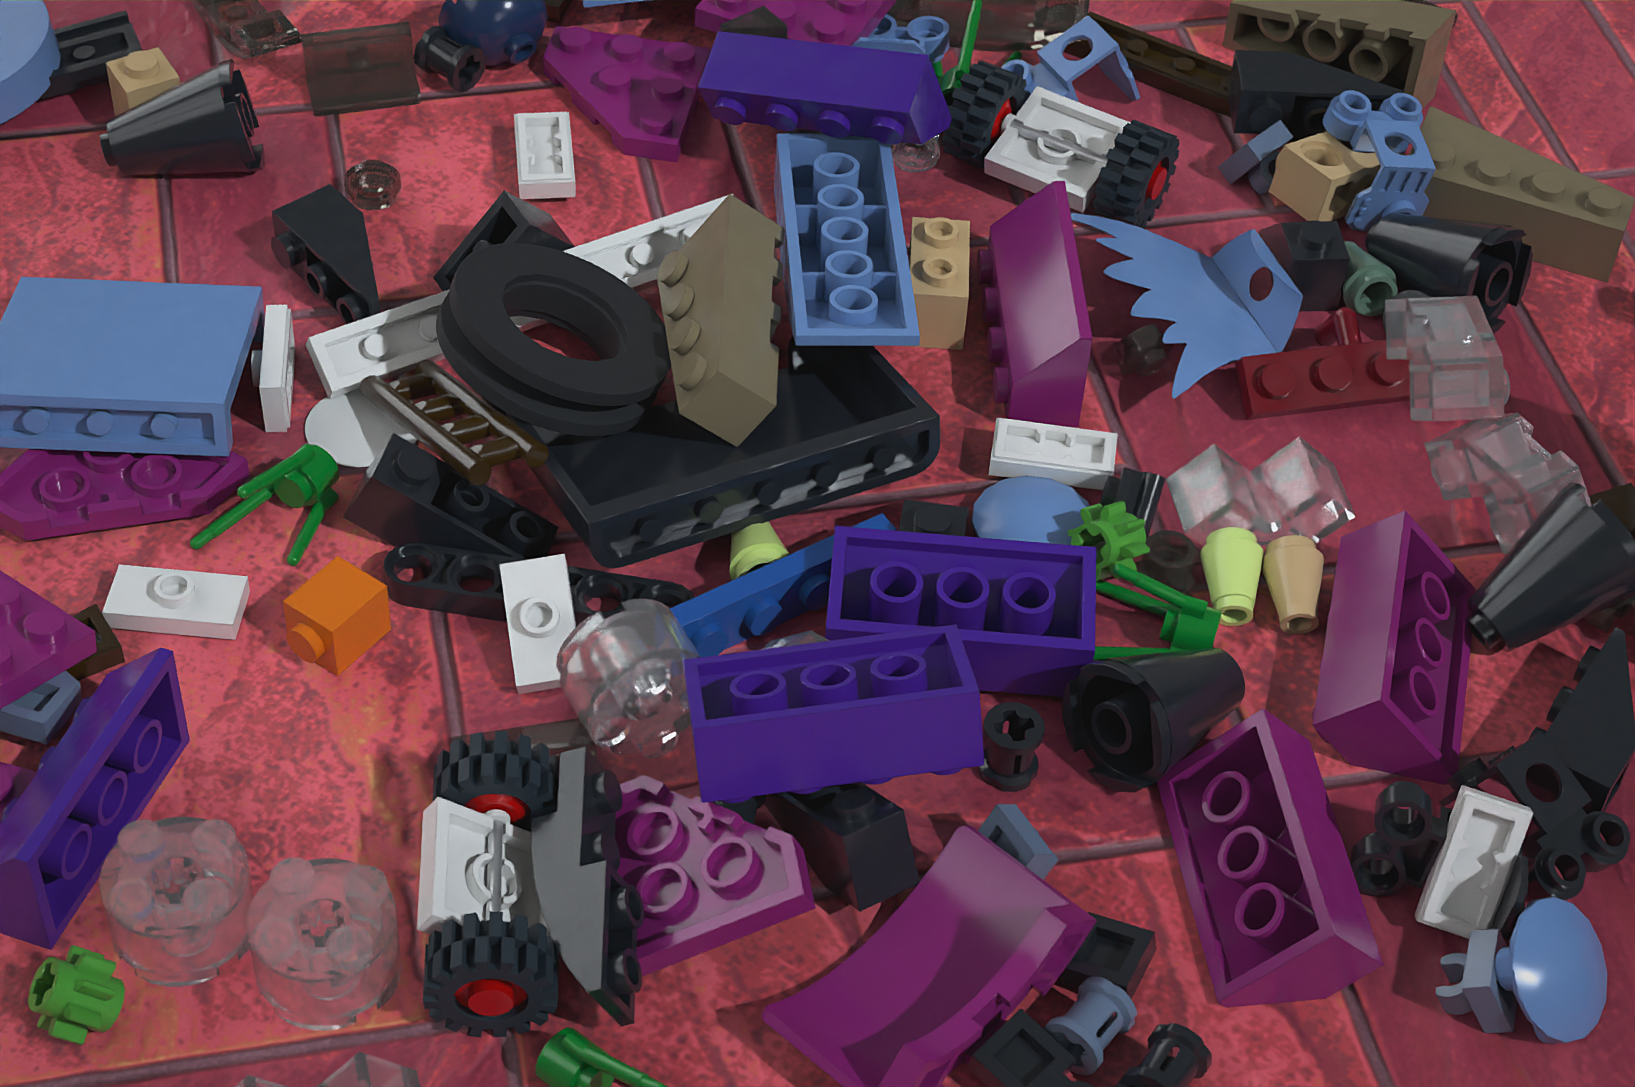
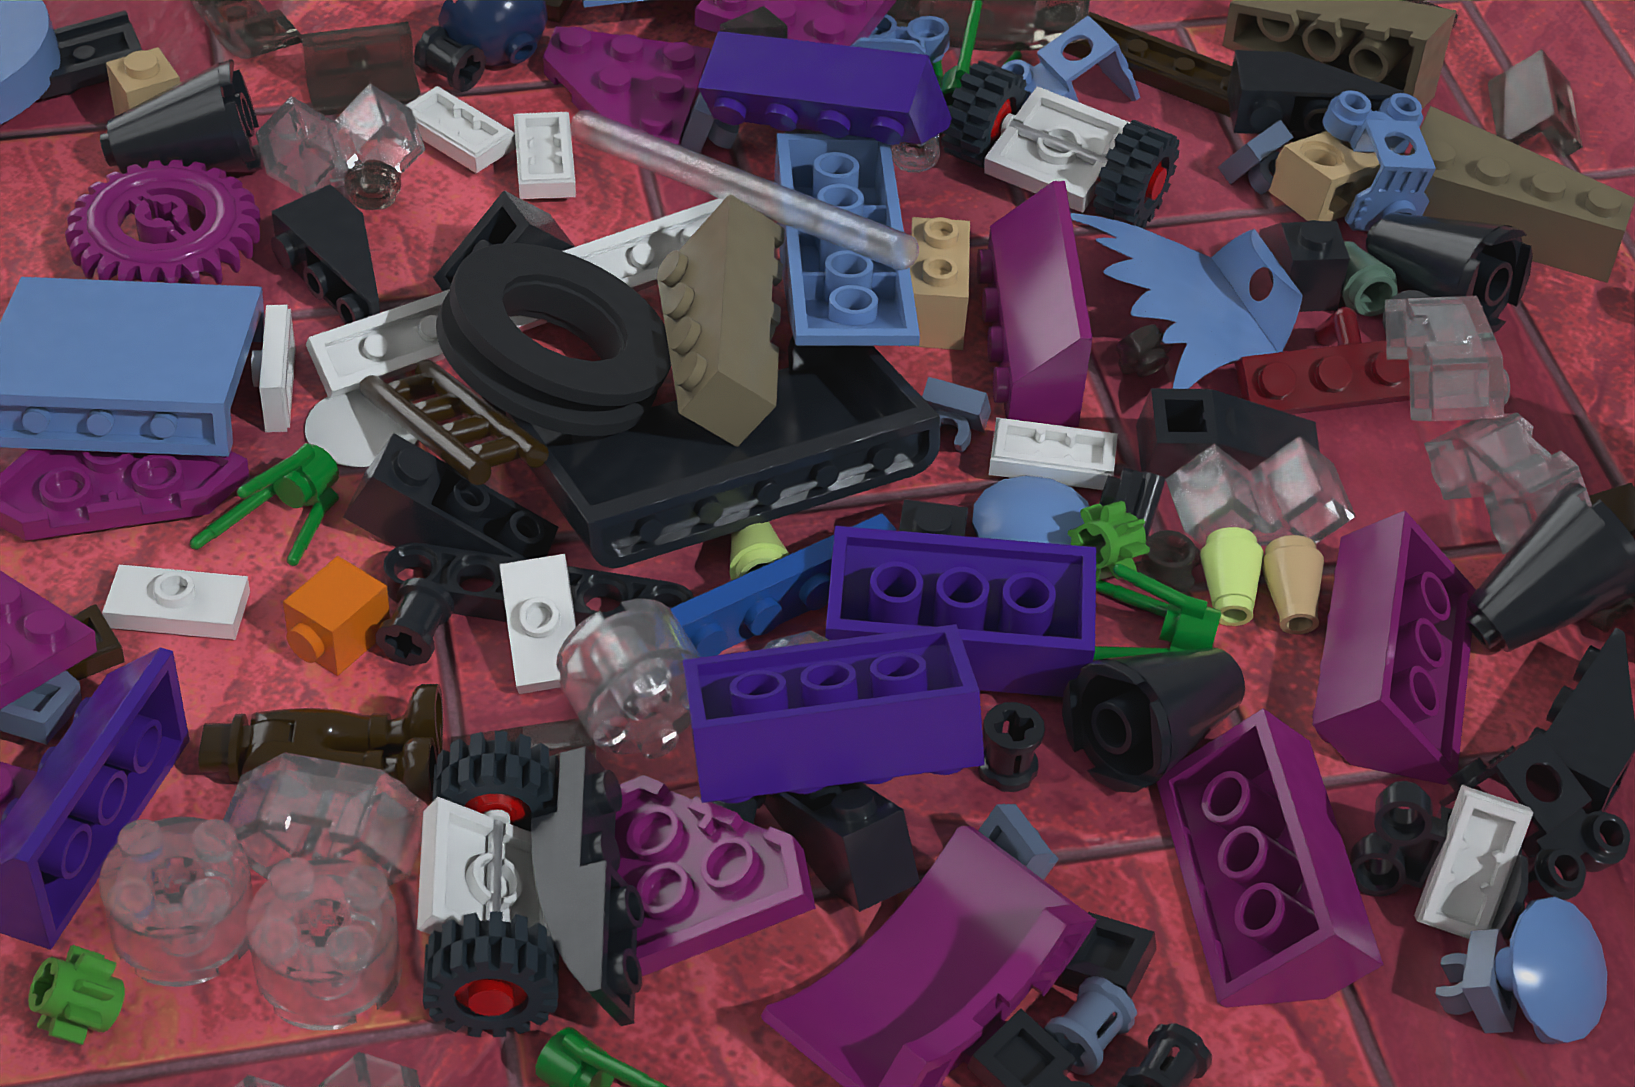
none -> magenta gear [65,160,261,285]
none -> dark brown piece [198,684,443,802]
none -> clear brick [214,753,428,898]
none -> clear brick [255,84,426,196]
none -> black bush [375,578,454,666]
none -> white plate [398,86,516,173]
none -> clear piece [570,110,919,270]
none -> sand blue tile [680,92,740,156]
none -> sand blue tile [922,377,991,452]
none -> black slope [1136,388,1323,479]
none -> clear smoke panel [1488,49,1583,158]

